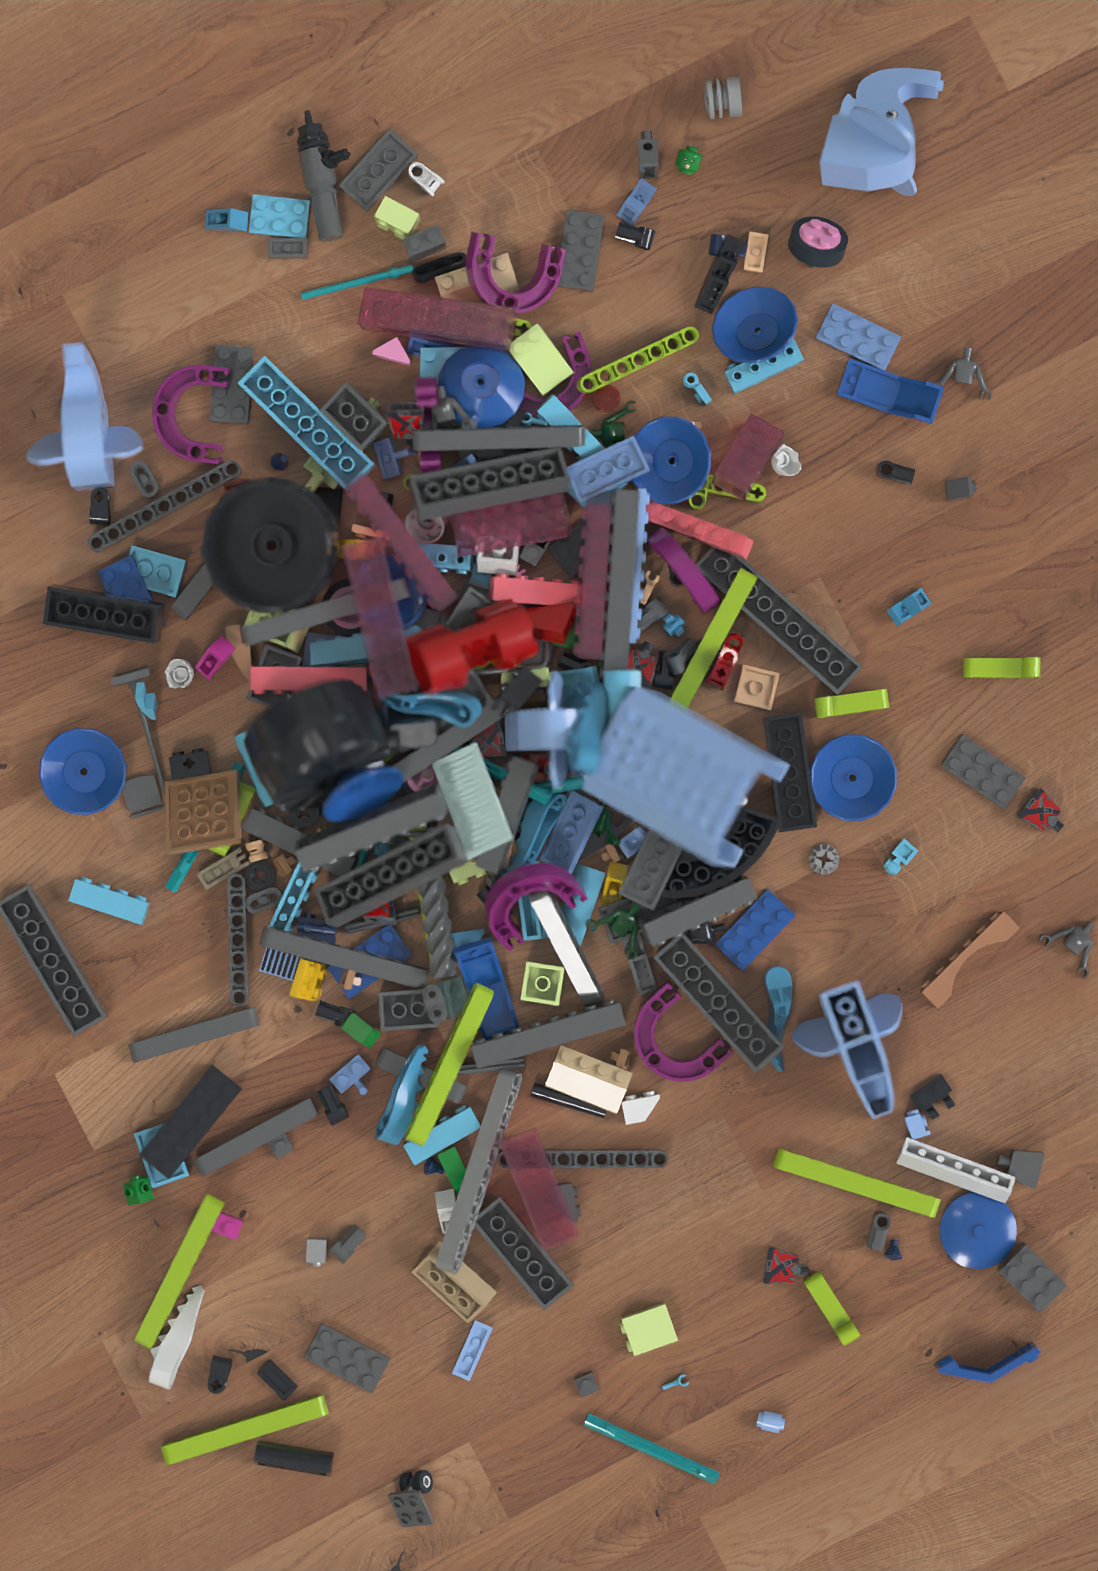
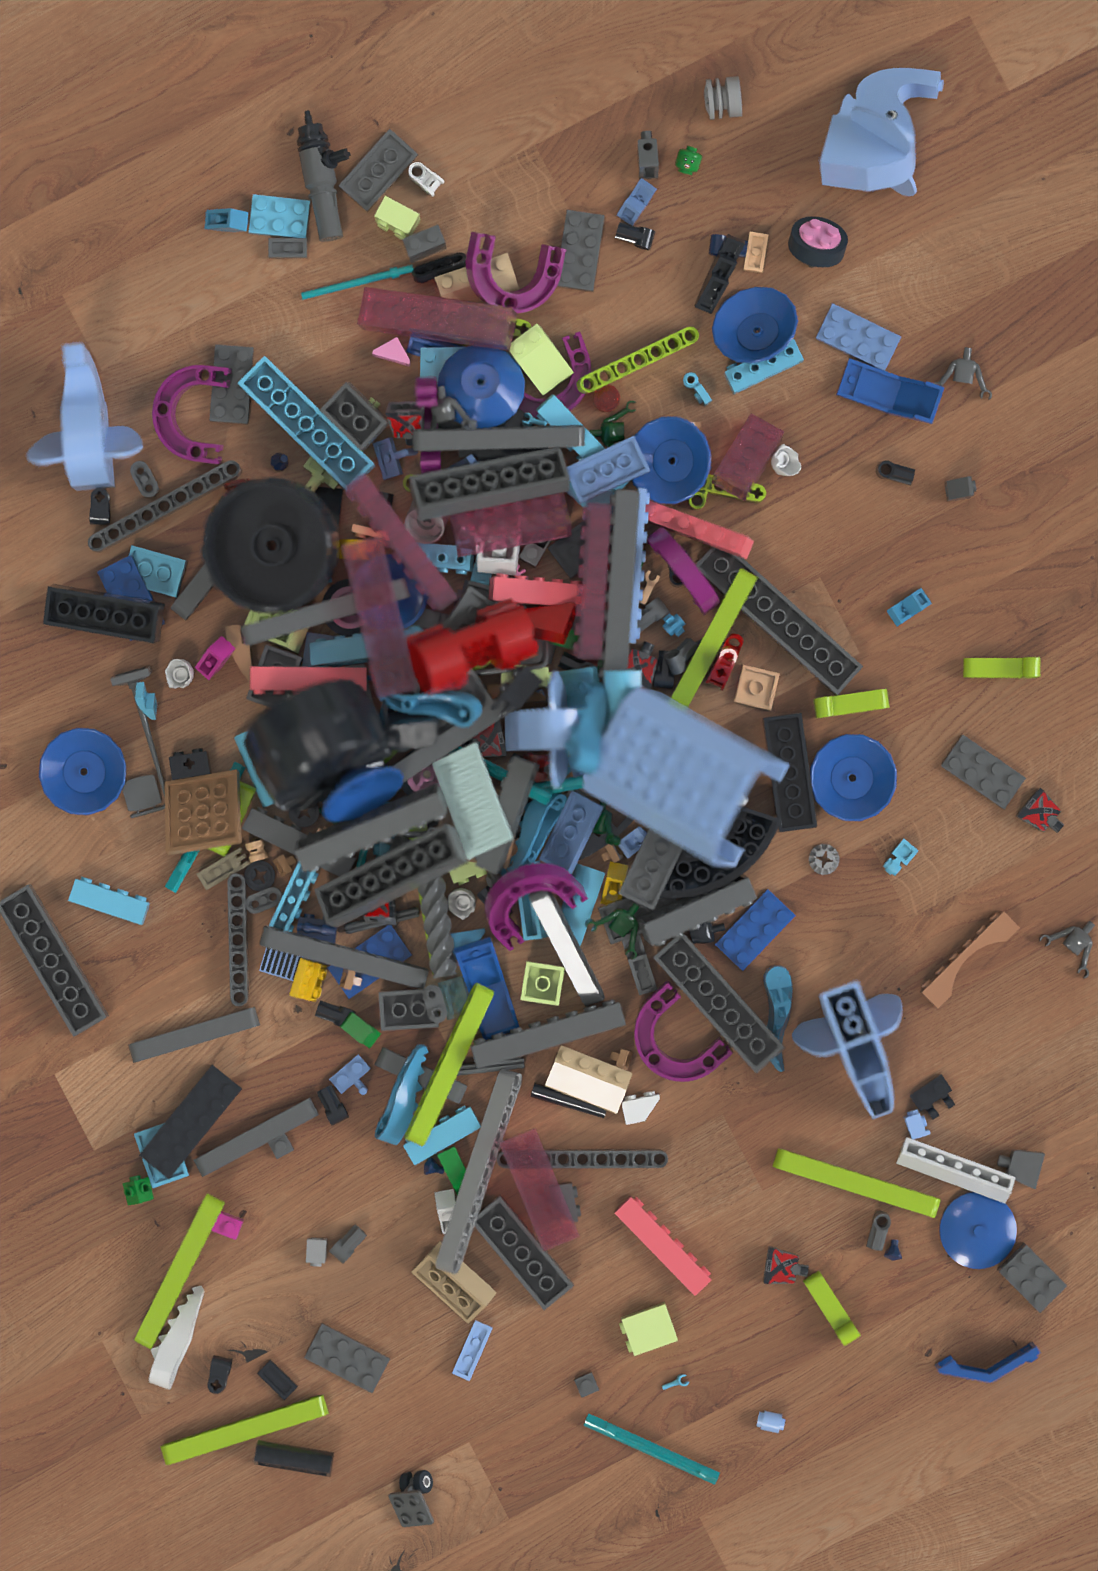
none -> white hair [447,888,476,920]
none -> coral brick [614,1196,711,1296]

